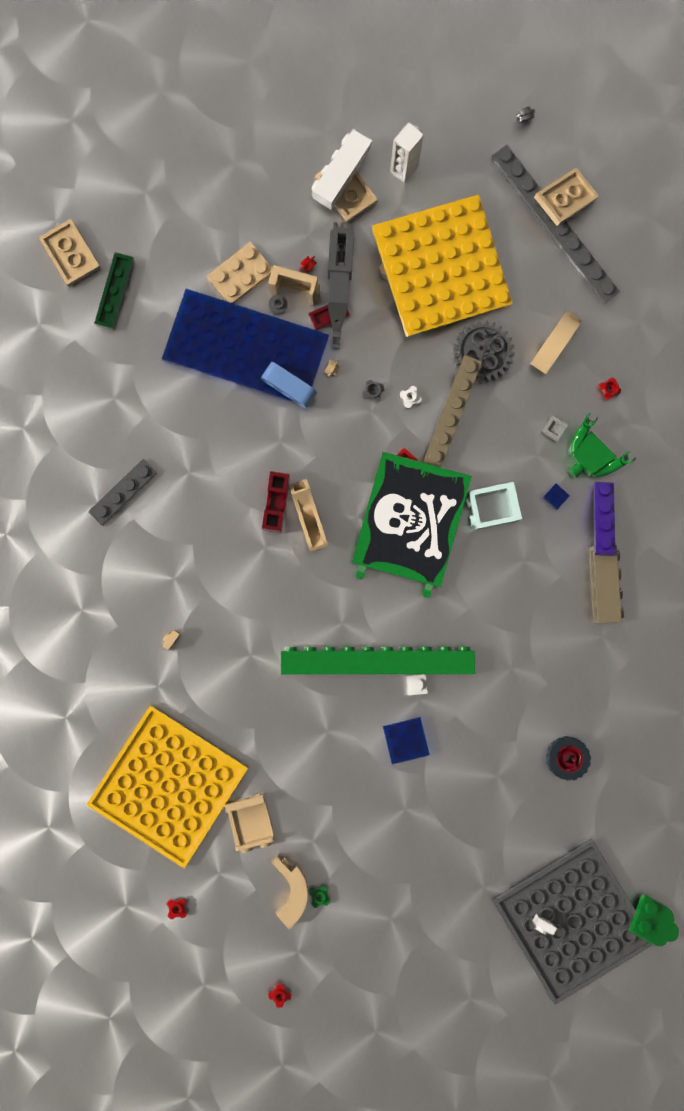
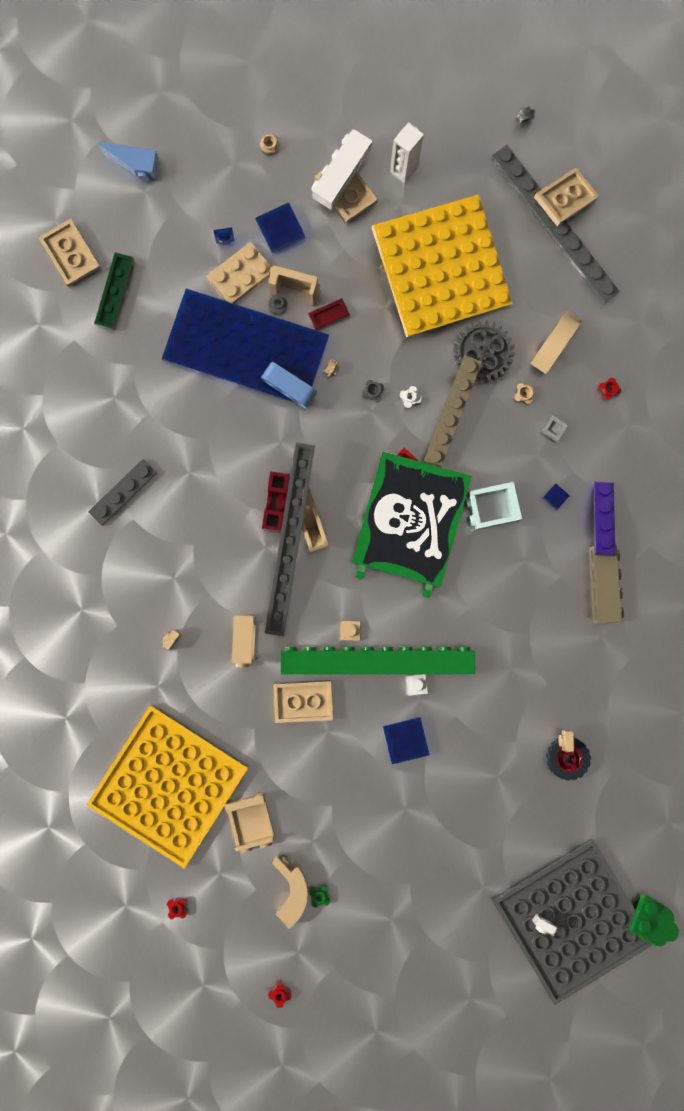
red plate [299,256,317,273] -> none
dark grey hinge [328,222,354,348] -> none
green torso [568,413,636,478] -> none
none -> medium blue slope [100,142,159,181]
none -> clear blue plate [213,227,235,245]
none -> tan window [232,615,256,667]
none -> clear blue plate [255,202,305,253]
none -> tan plate [260,134,279,153]
none -> dark grey plate [265,442,315,636]
none -> tan plate [273,681,333,723]
none -> tan plate [341,621,360,641]
none -> tan plate [514,383,535,404]
none -> tan plate [559,730,574,752]

